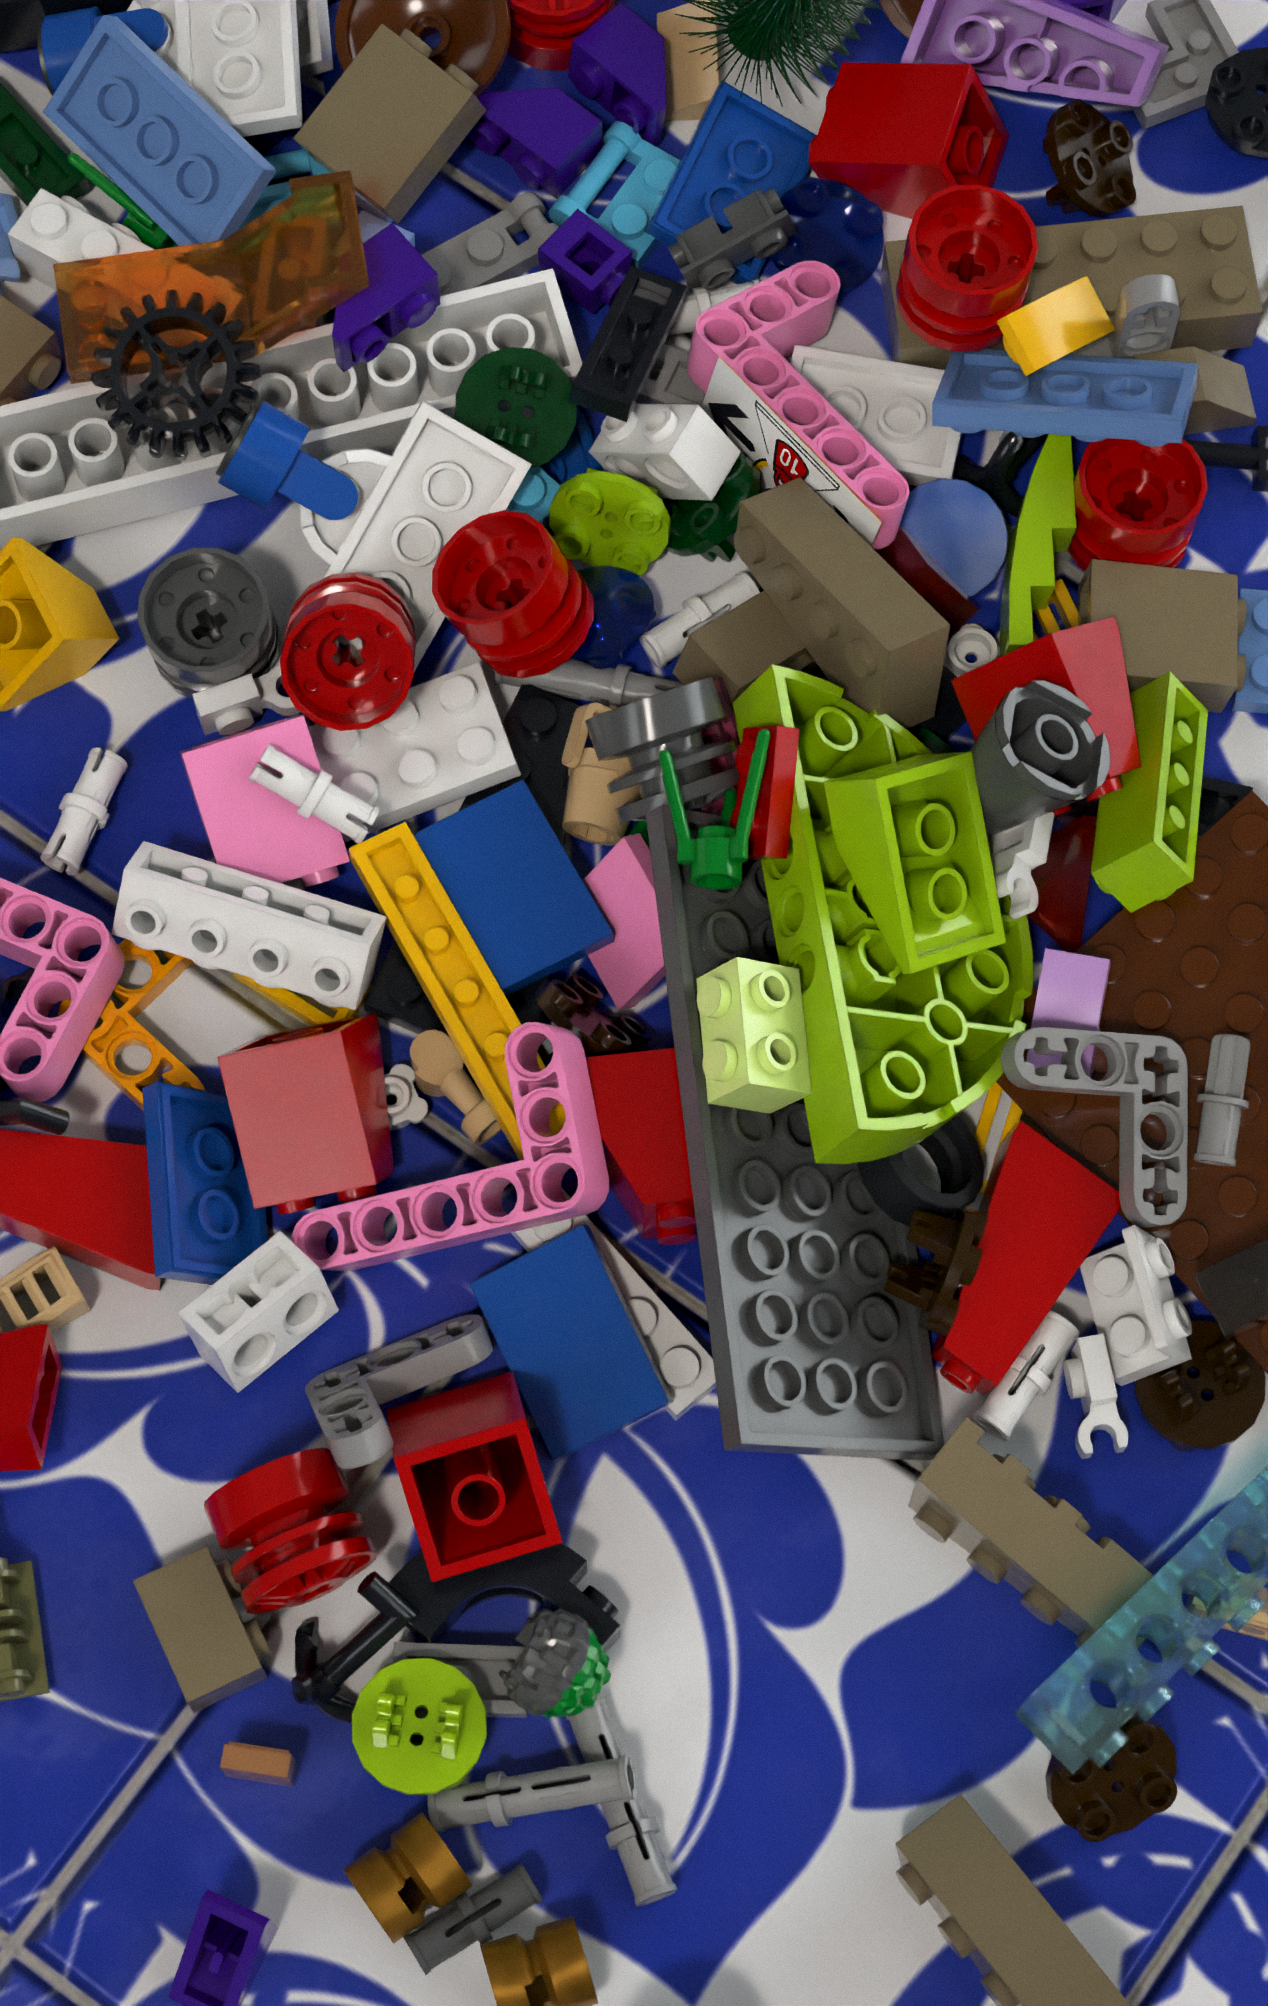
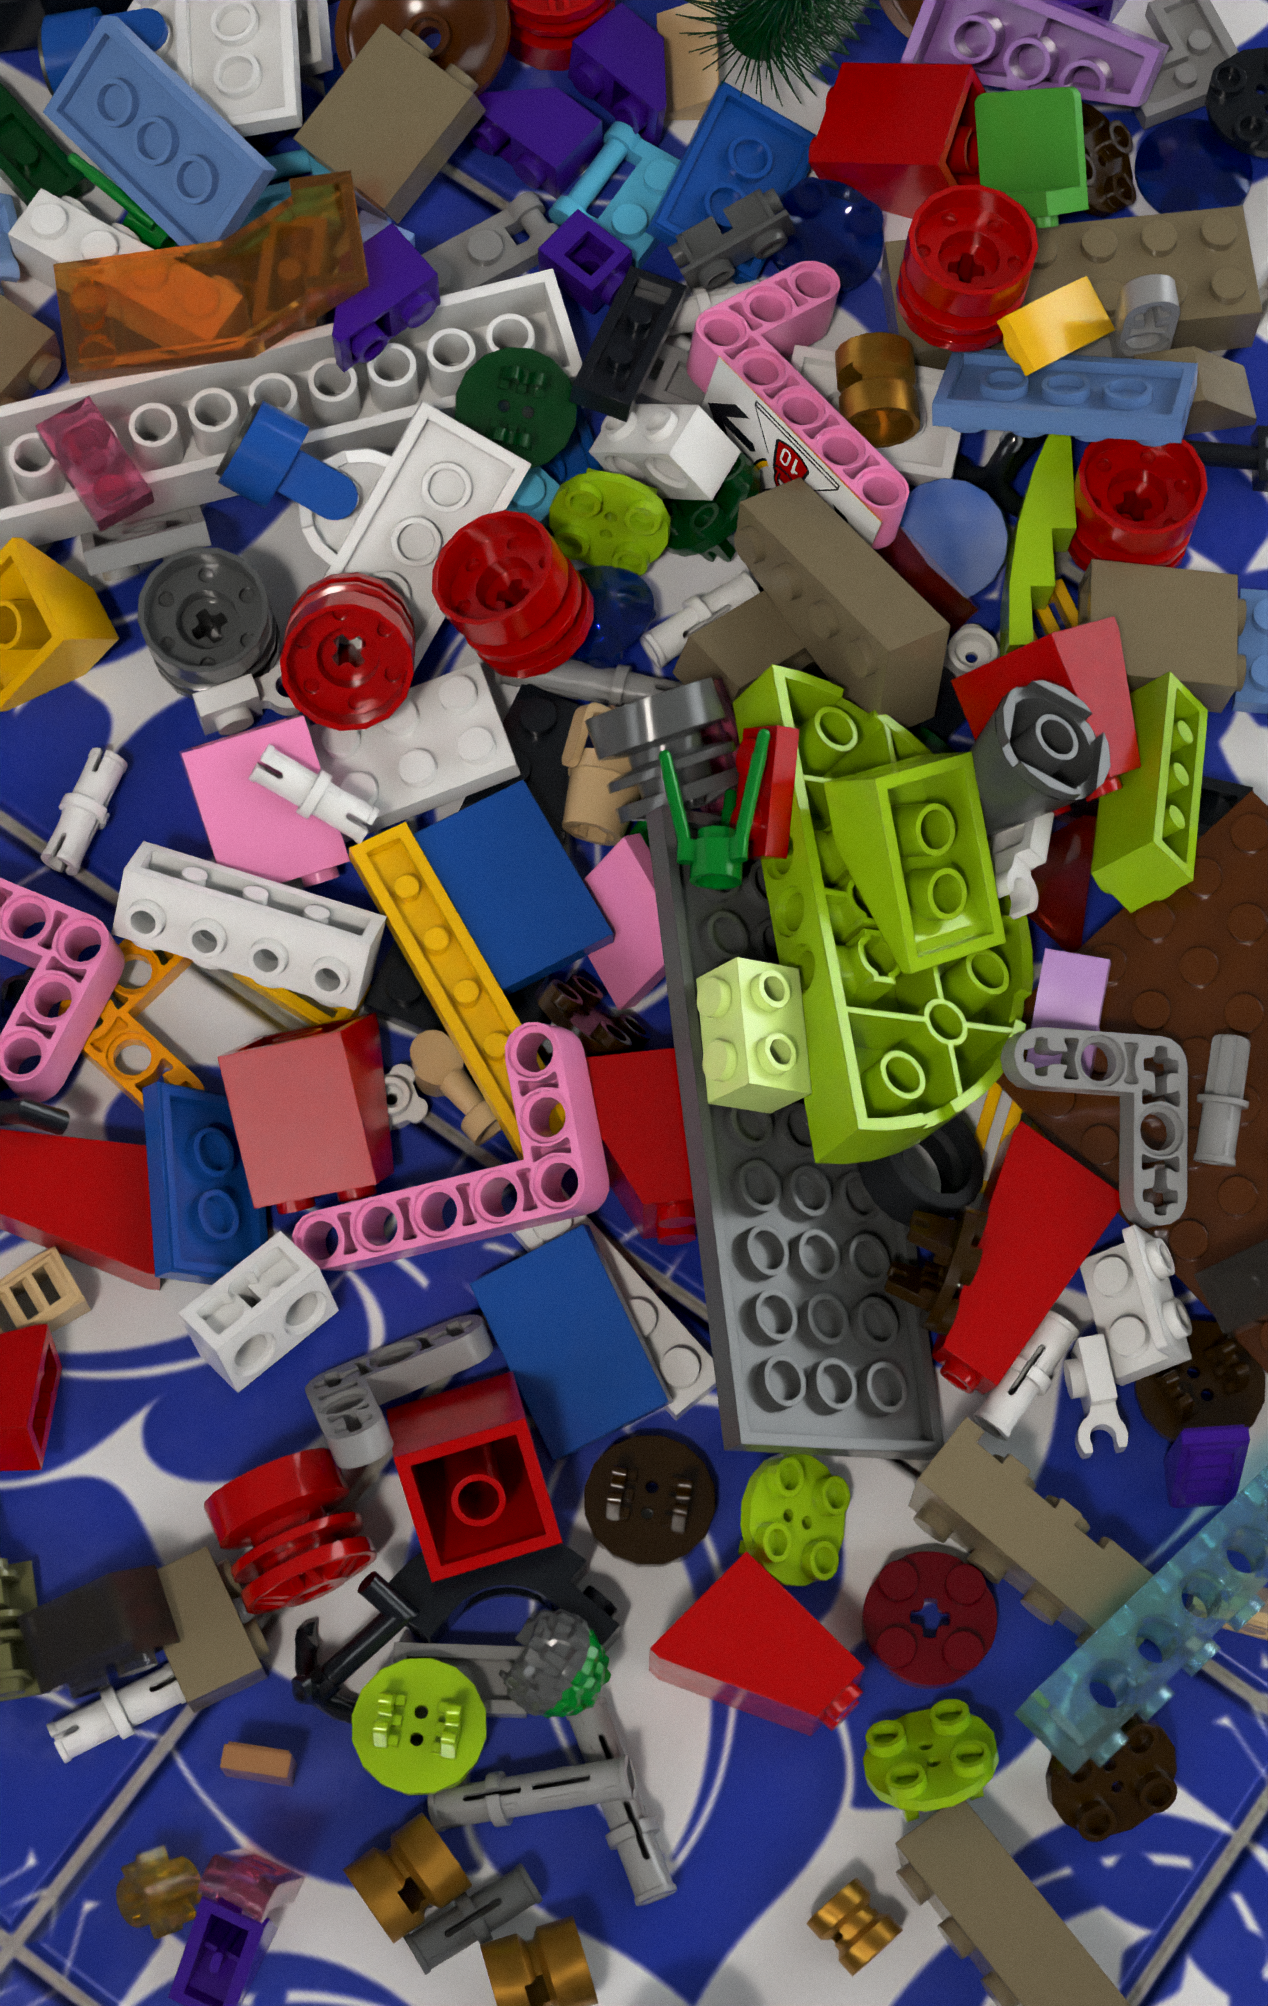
black gear [91,290,261,461] -> none
none -> clear smoke brick [17,1565,180,1699]
none -> clear pink plate [35,396,155,532]
none -> white pin [46,1662,186,1764]
none -> light grey plate [80,505,211,581]
none -> clear yellow gear [116,1845,202,1939]
none -> clear pink plate [197,1848,305,1924]
none -> dark brown plate [584,1435,715,1567]
none -> red slope [649,1551,865,1736]
none -> lime plate [738,1453,850,1586]
none -> pearl gold wheel [806,1877,903,1977]
none -> pearl gold wheel [835,332,920,448]
none -> dark red plate [862,1551,997,1689]
none -> lime plate [863,1699,999,1822]
none -> bright green bracket [974,86,1089,229]
none -> clear blue dish [1134,118,1253,214]
none -> dark purple slope [1163,1424,1250,1508]

